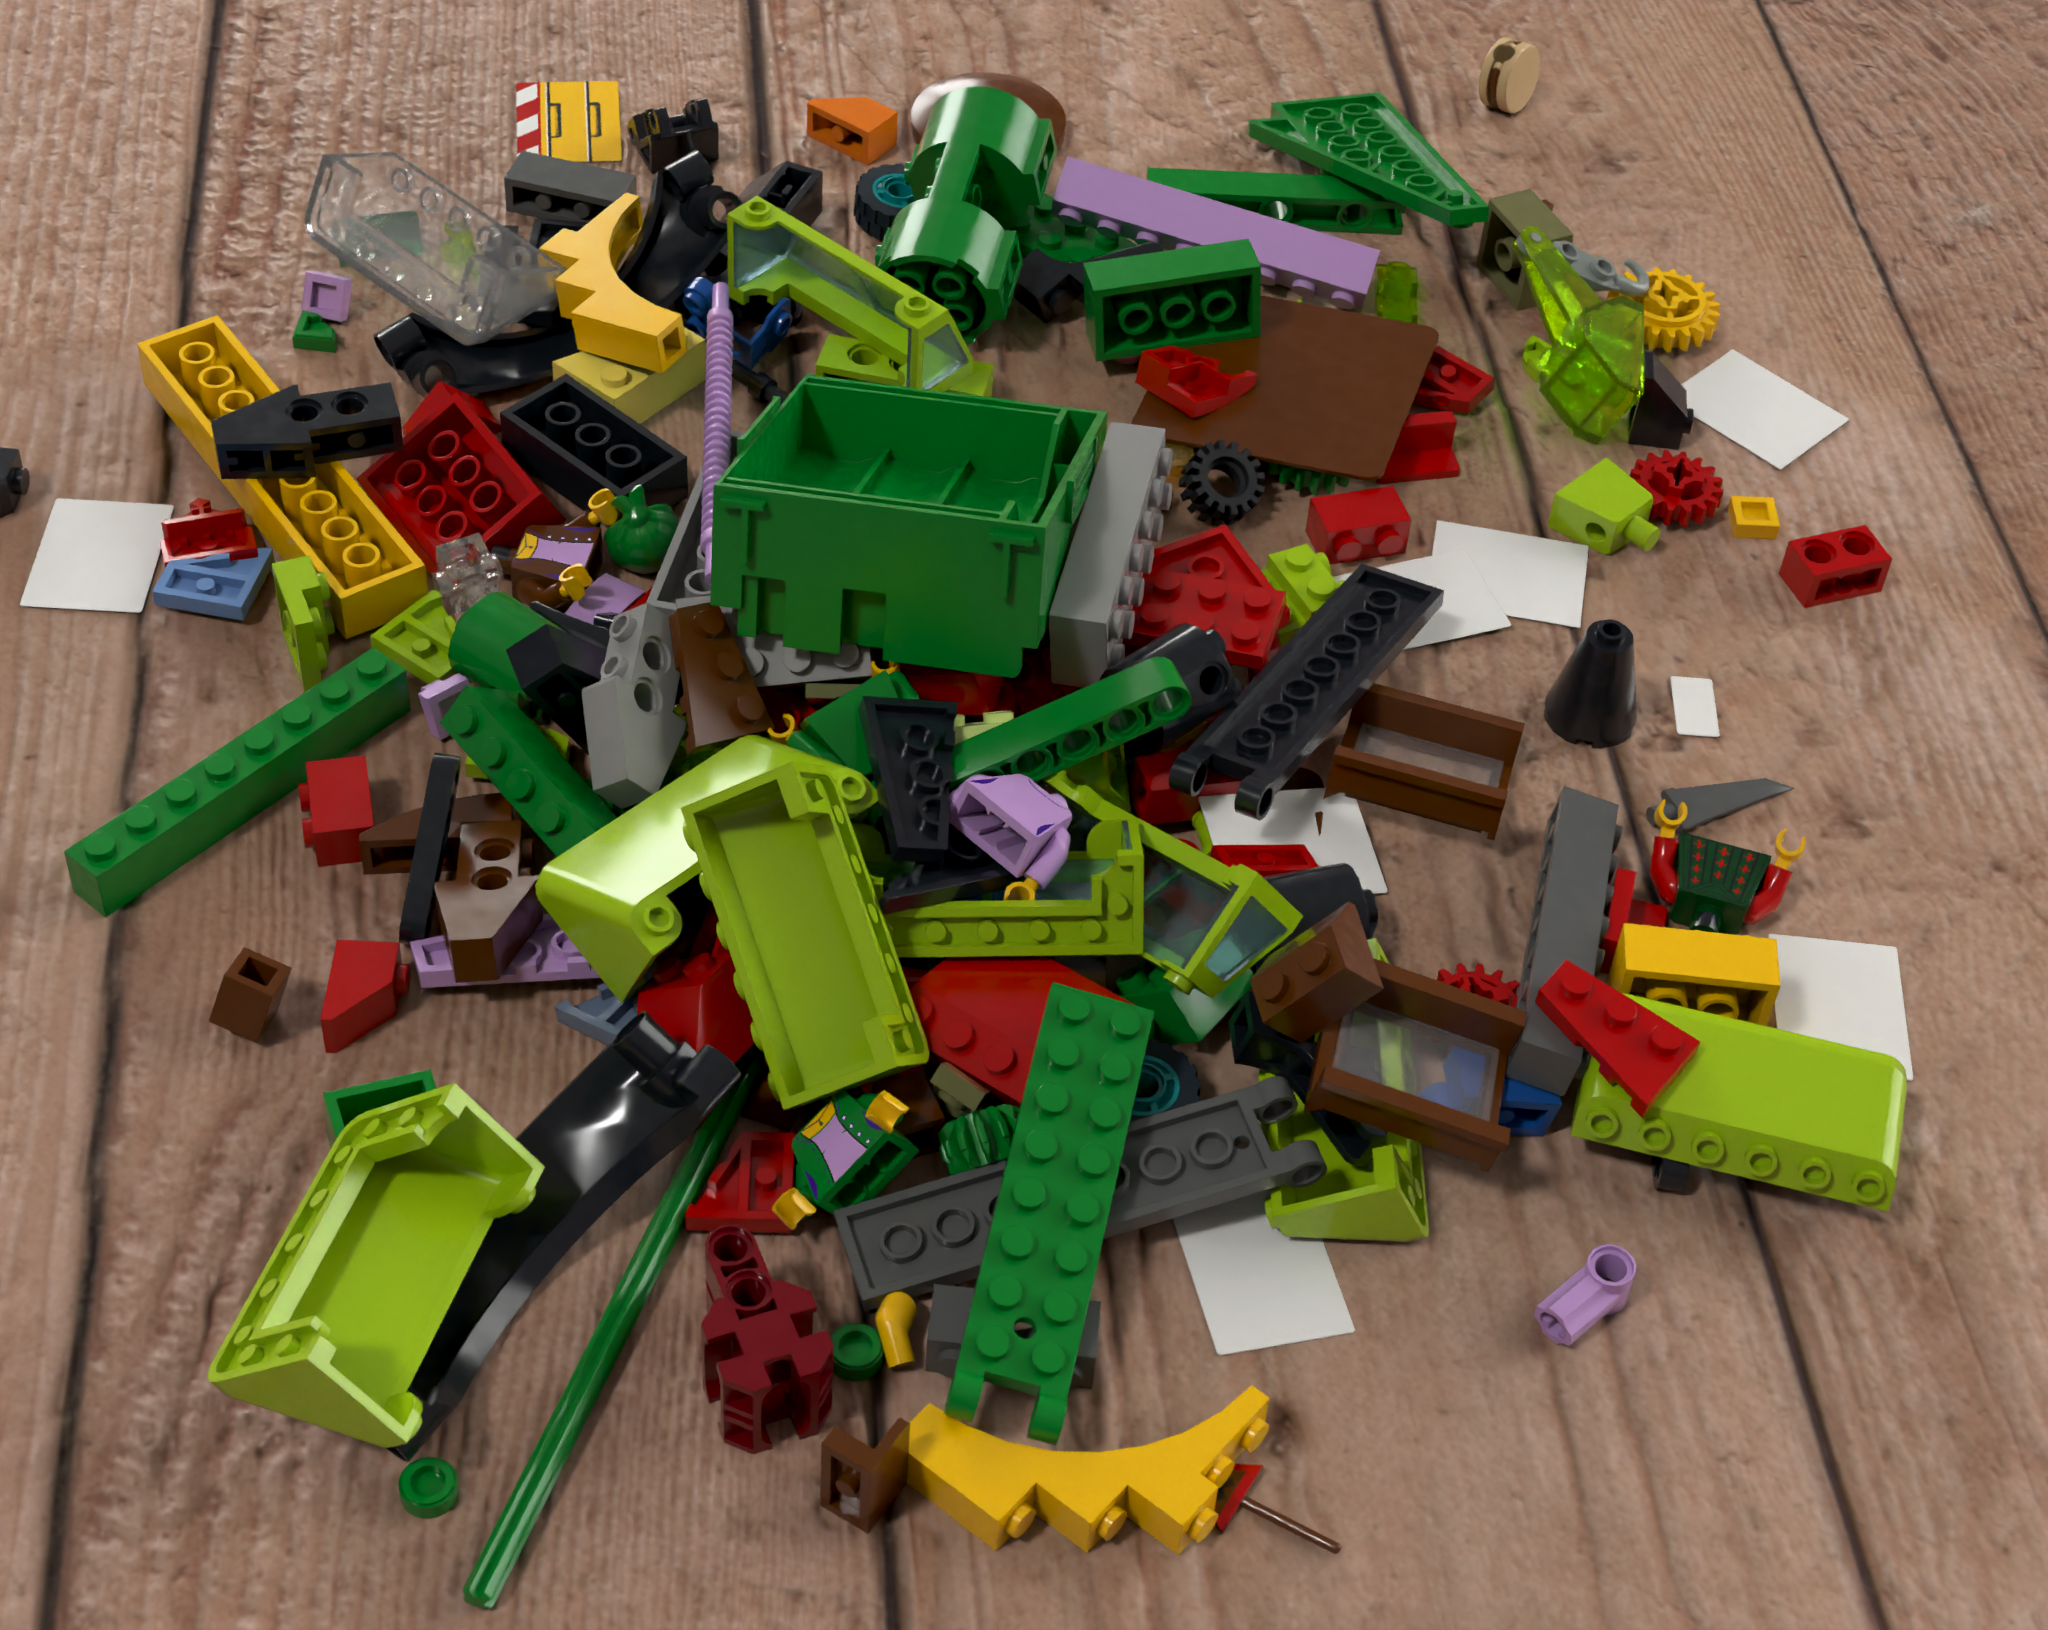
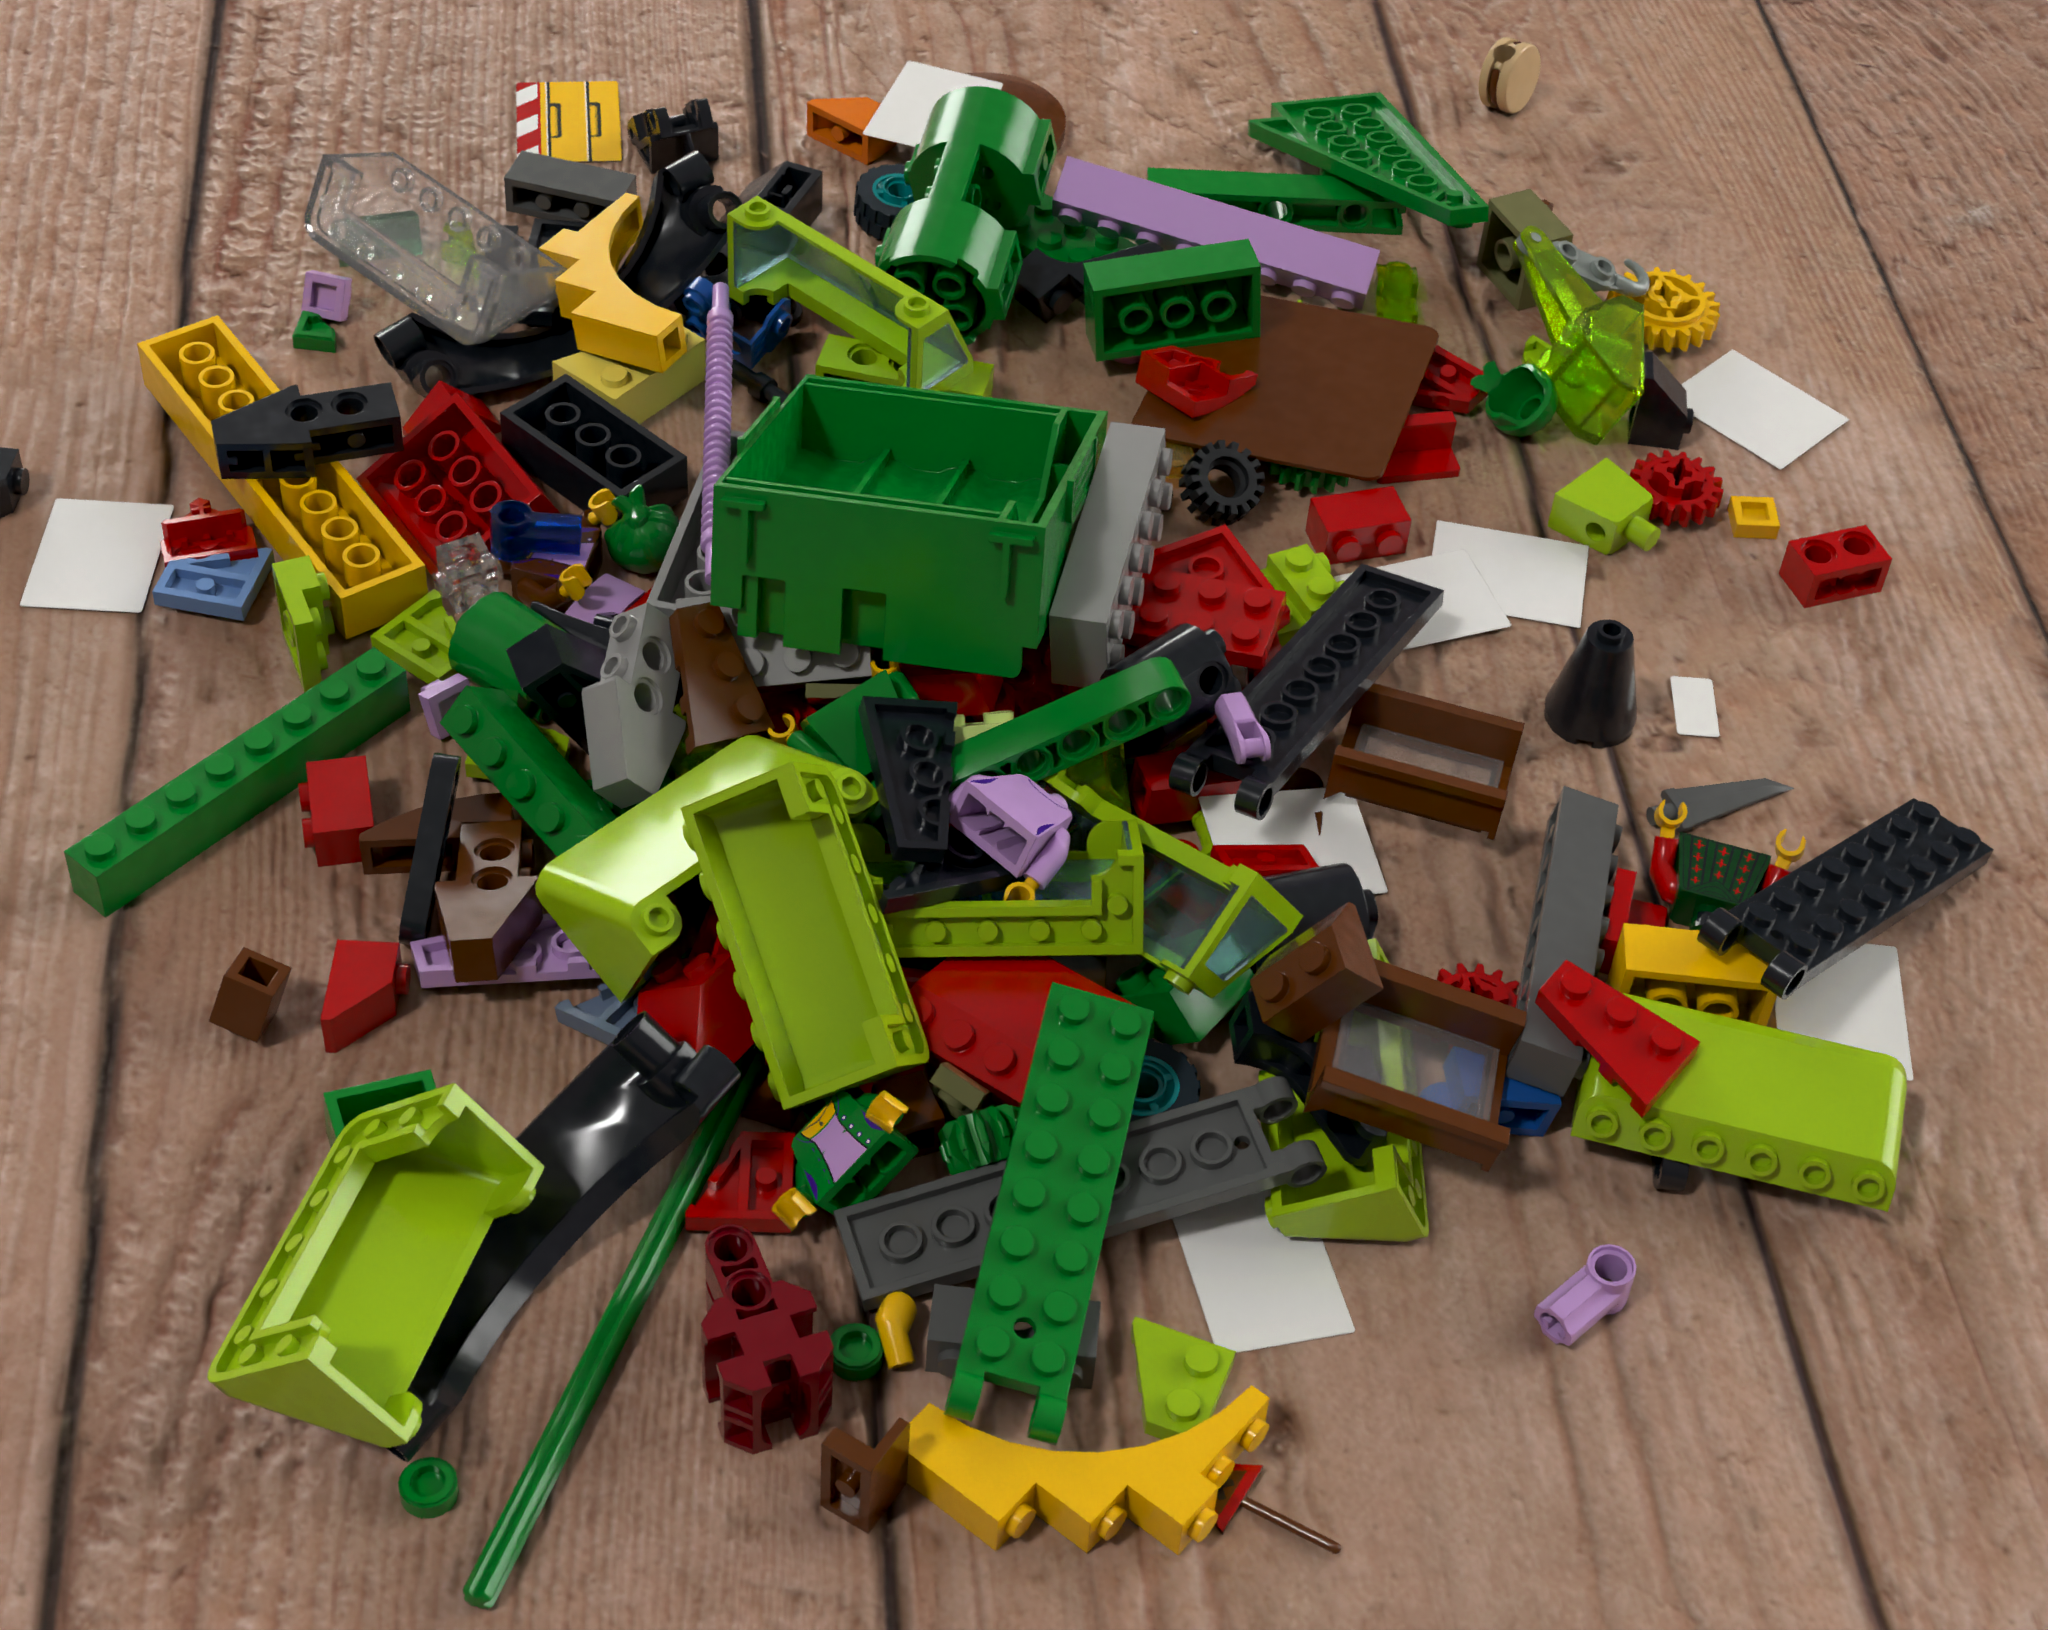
none -> clear blue piece [490,500,582,562]
none -> white sticker [863,61,1003,147]
none -> lime wing [1130,1316,1236,1439]
none -> lavender bar [1215,692,1271,764]
none -> green hat [1470,360,1559,437]
none -> black hinge [1697,798,1994,1000]

